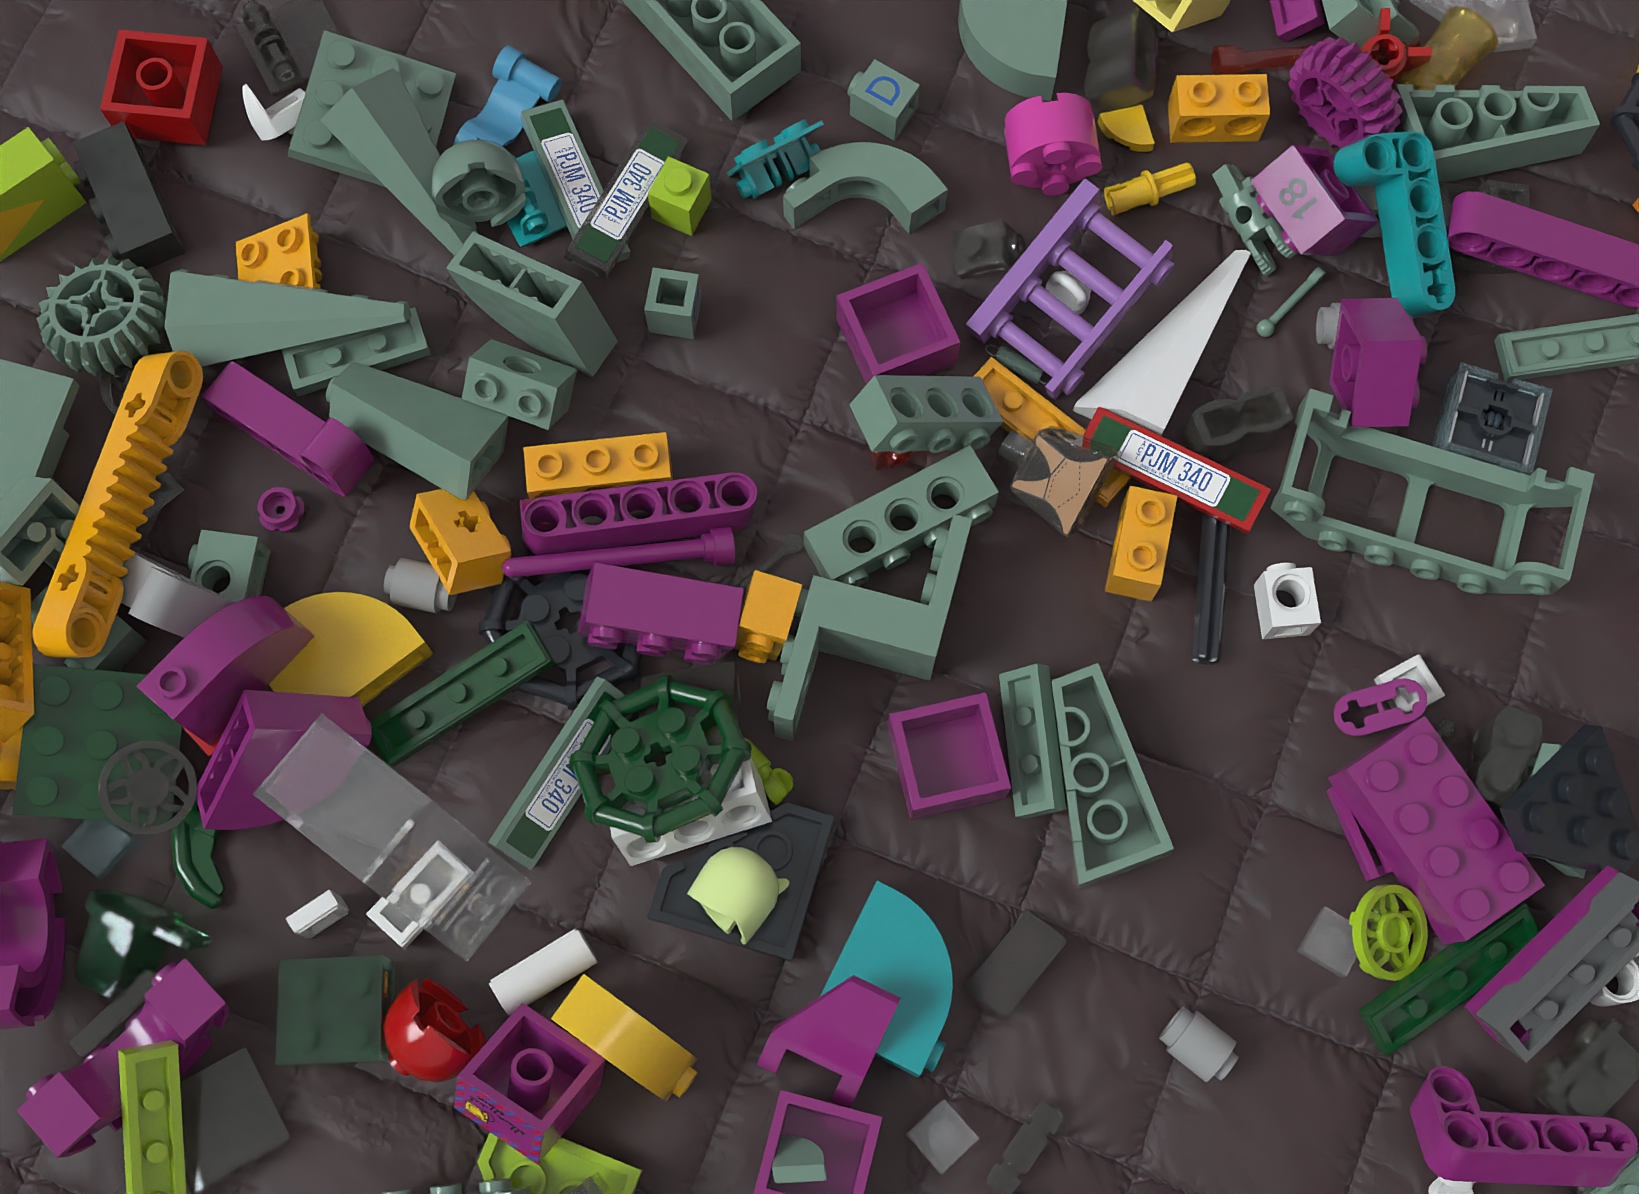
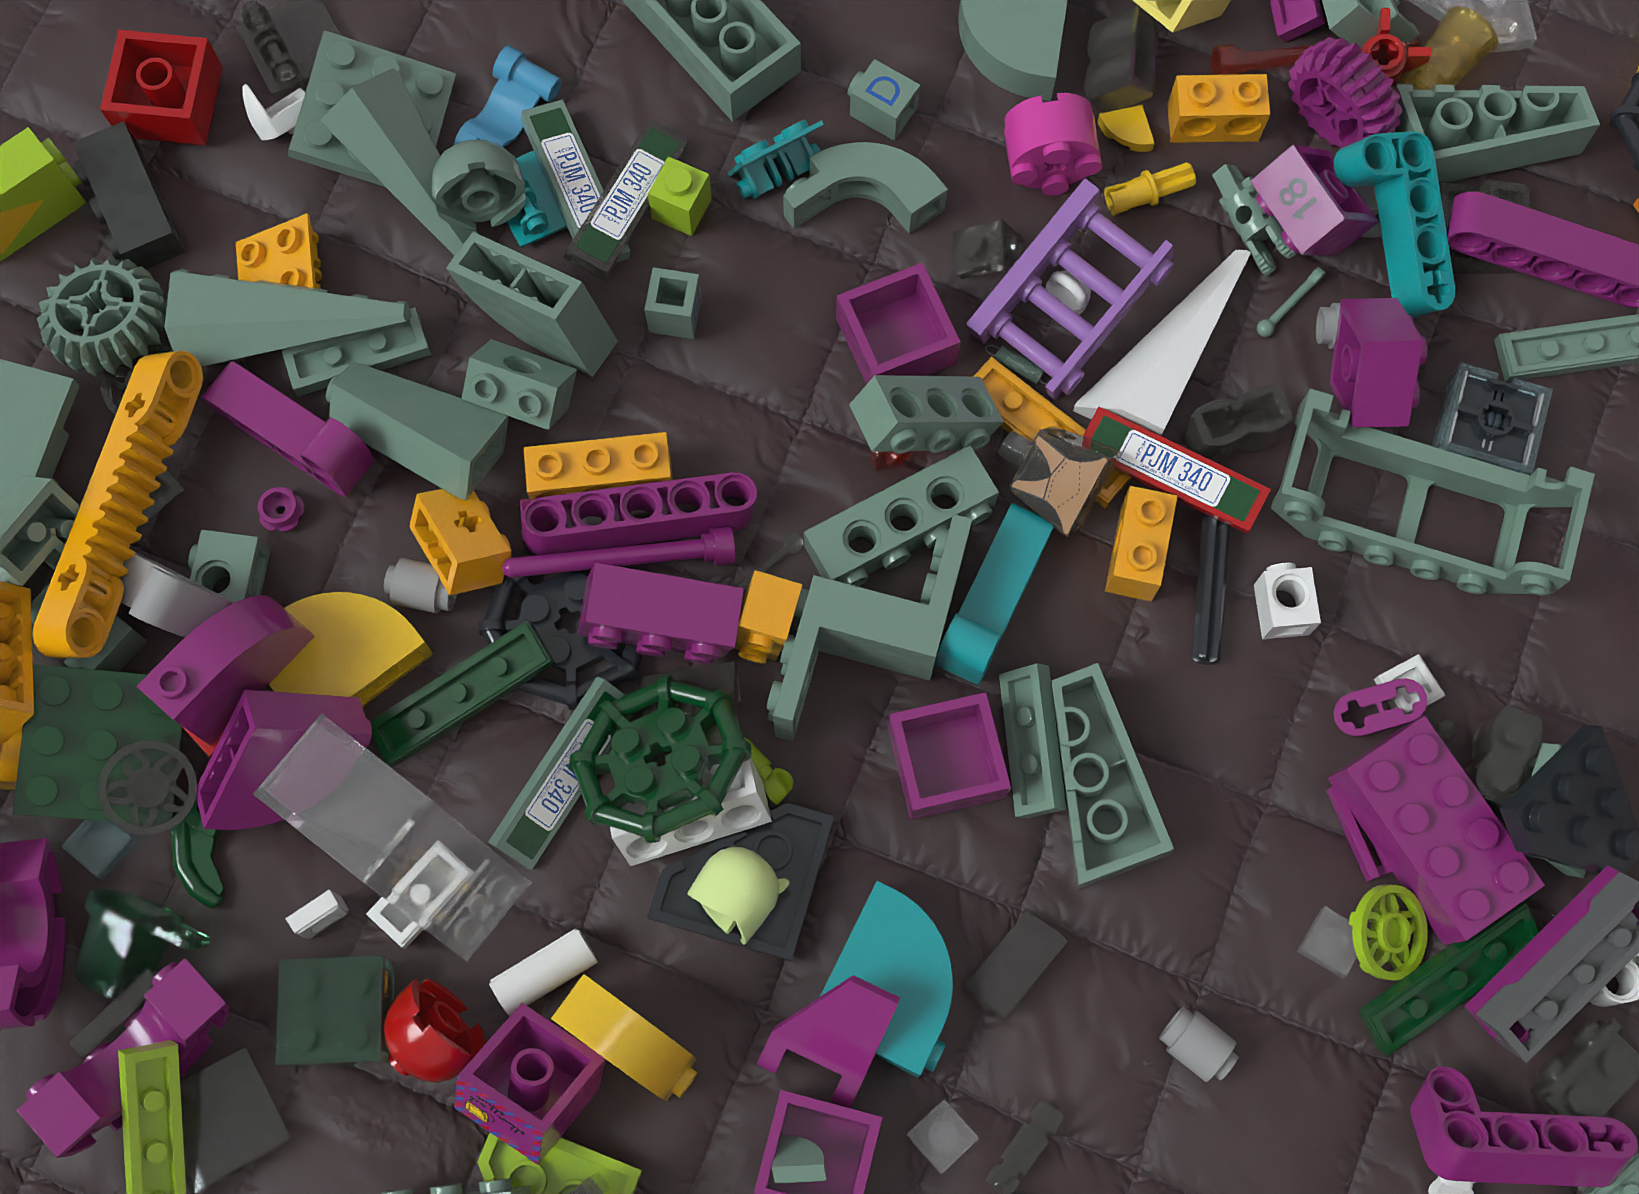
none -> teal beam [935,503,1056,686]

